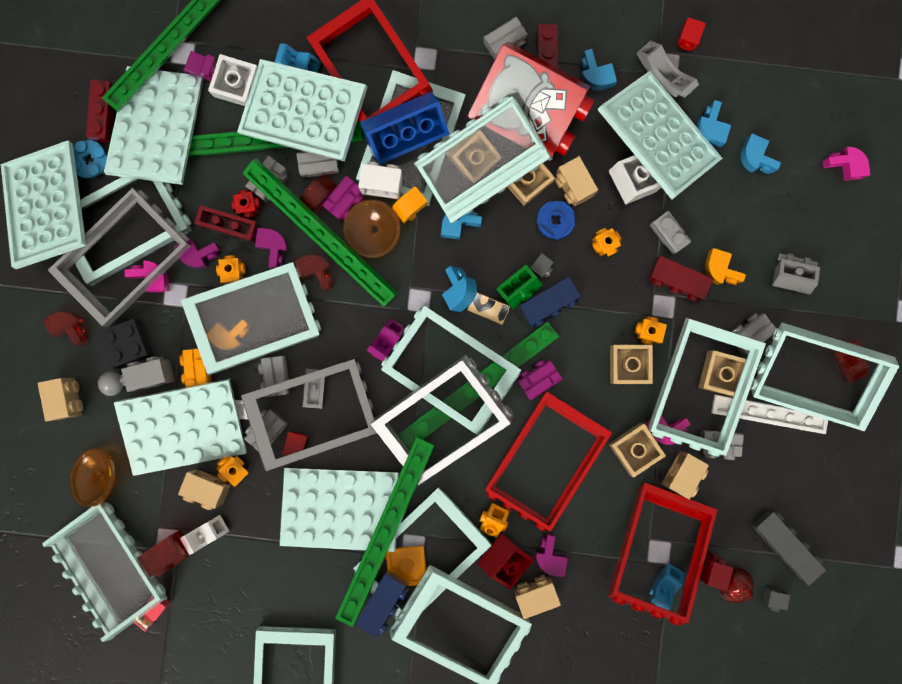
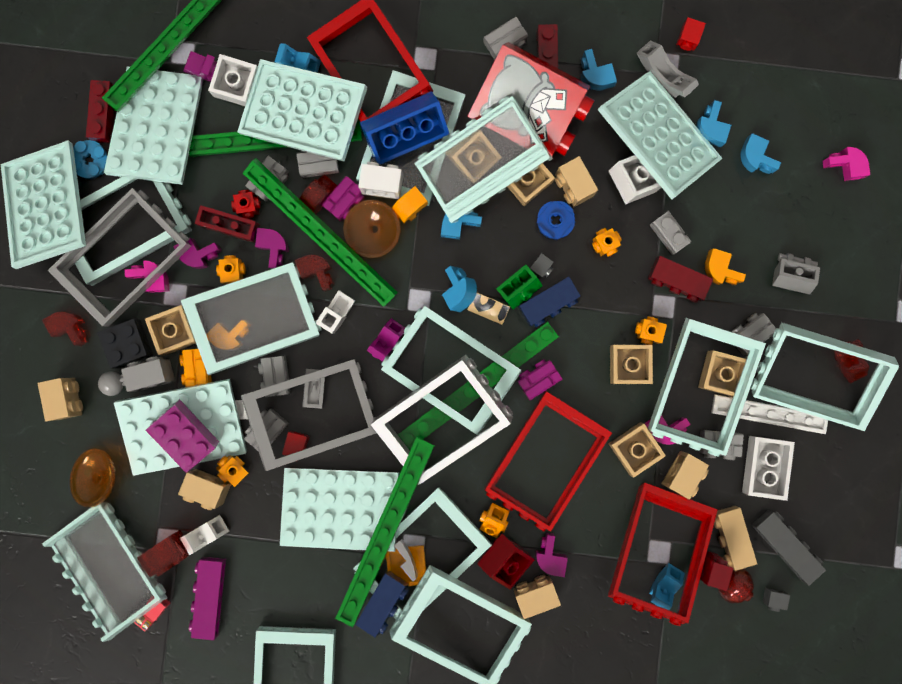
none -> tan brick [145,305,196,356]
none -> magenta brick [145,399,219,473]
none -> magenta brick [189,557,226,640]
none -> white brick [316,290,355,334]
none -> light grey slope [394,539,418,581]
none -> tan brick [714,506,757,571]
none -> white brick [742,436,795,501]

